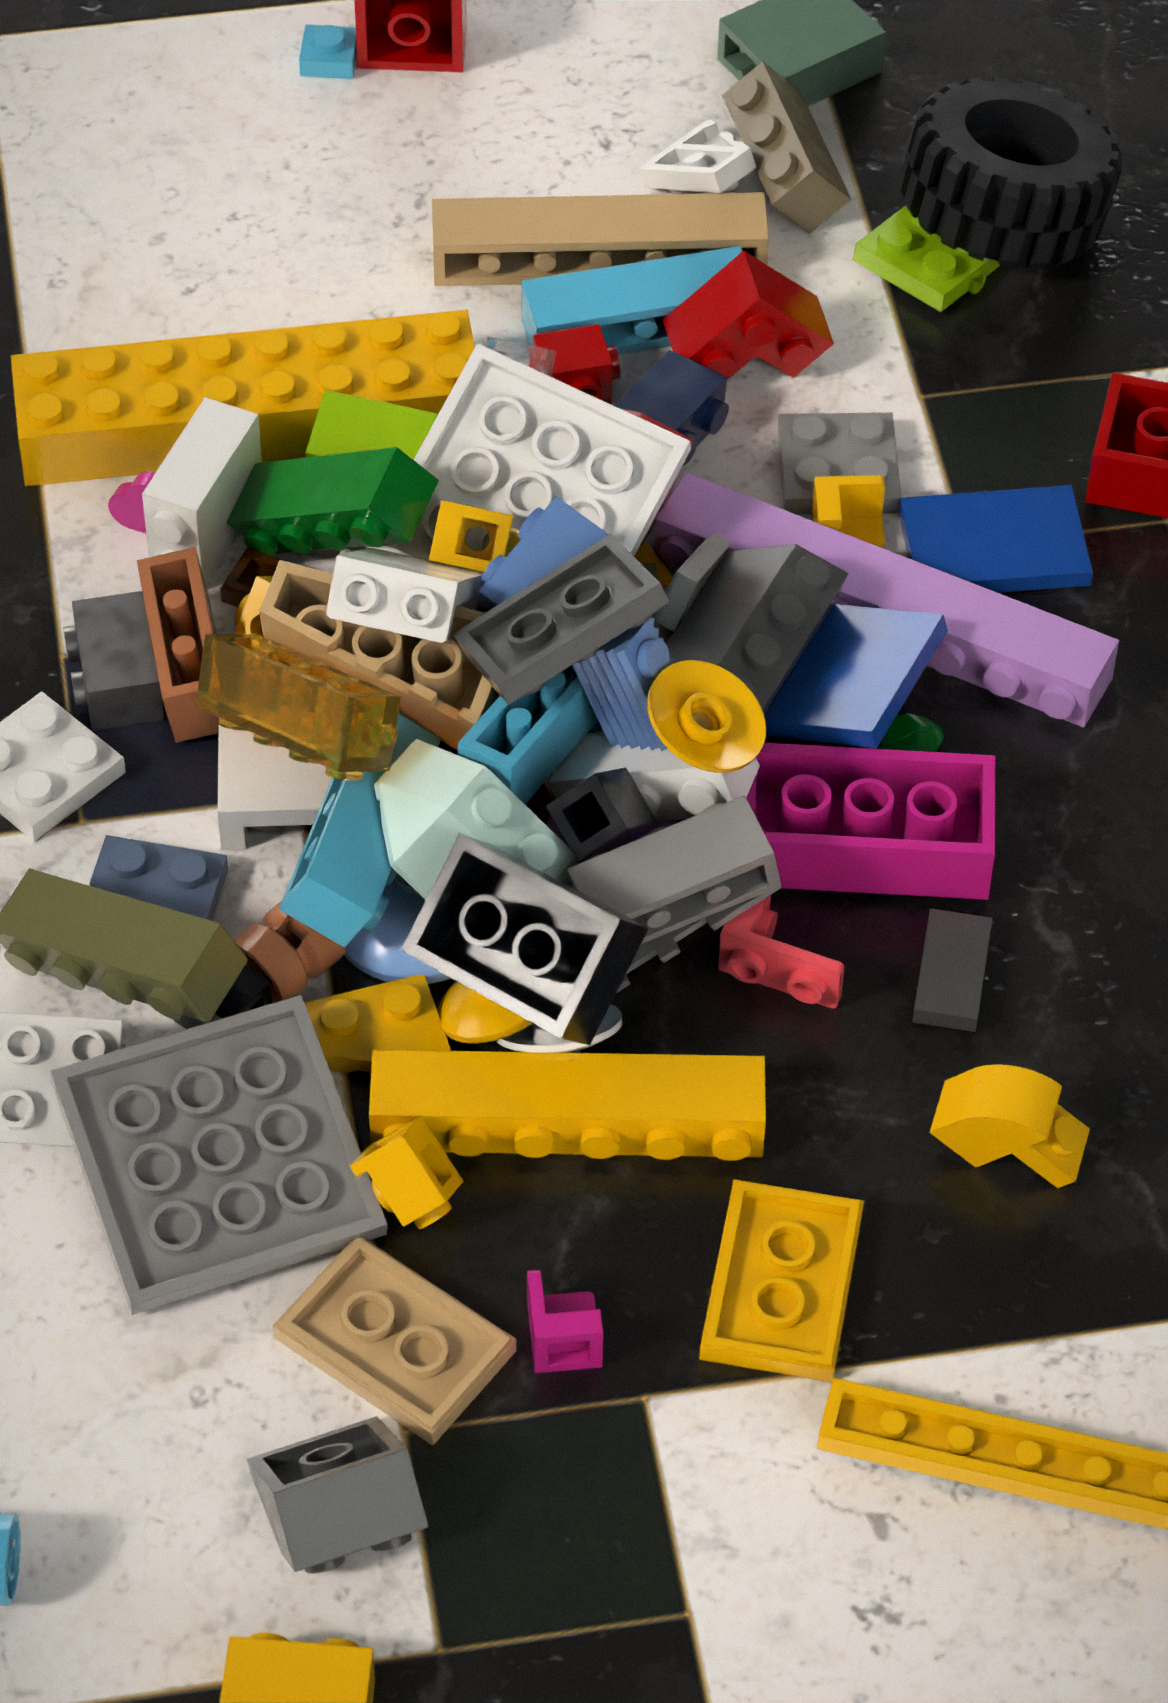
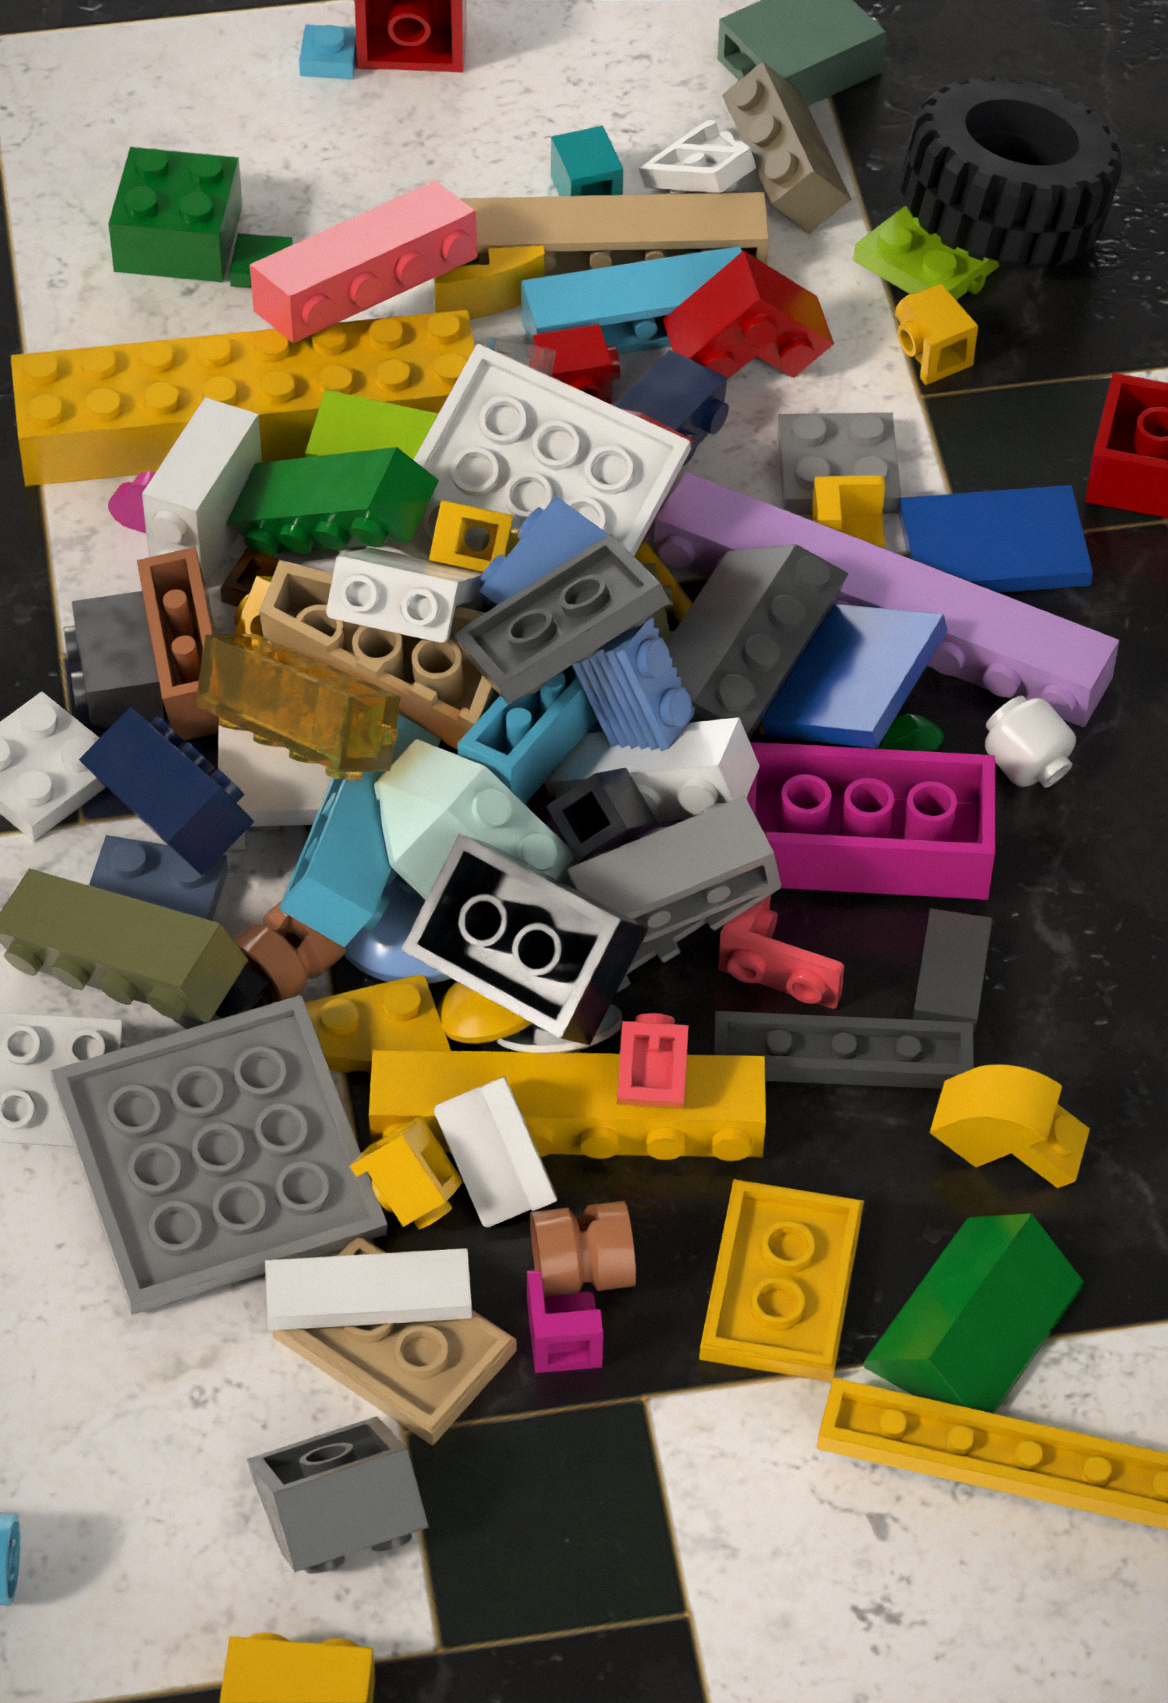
yellow dish [647,660,766,773] -> none
light grey tile [655,533,732,632] -> none
none -> dark blue brick [79,707,255,876]
none -> green brick [108,147,242,283]
none -> green tile [230,233,293,288]
none -> coral brick [250,181,478,343]
none -> white tile [265,1248,472,1331]
none -> yellow slope [434,245,545,319]
none -> white panel [434,1076,558,1227]
none -> nougat wheel [530,1201,636,1298]
none -> teal brick [551,125,623,196]
none -> coral bracket [617,1013,689,1109]
none -> dark grey plate [714,1011,974,1089]
none -> green slope [864,1213,1083,1414]
none -> yellow brick [895,283,978,385]
none -> white head [985,695,1076,788]

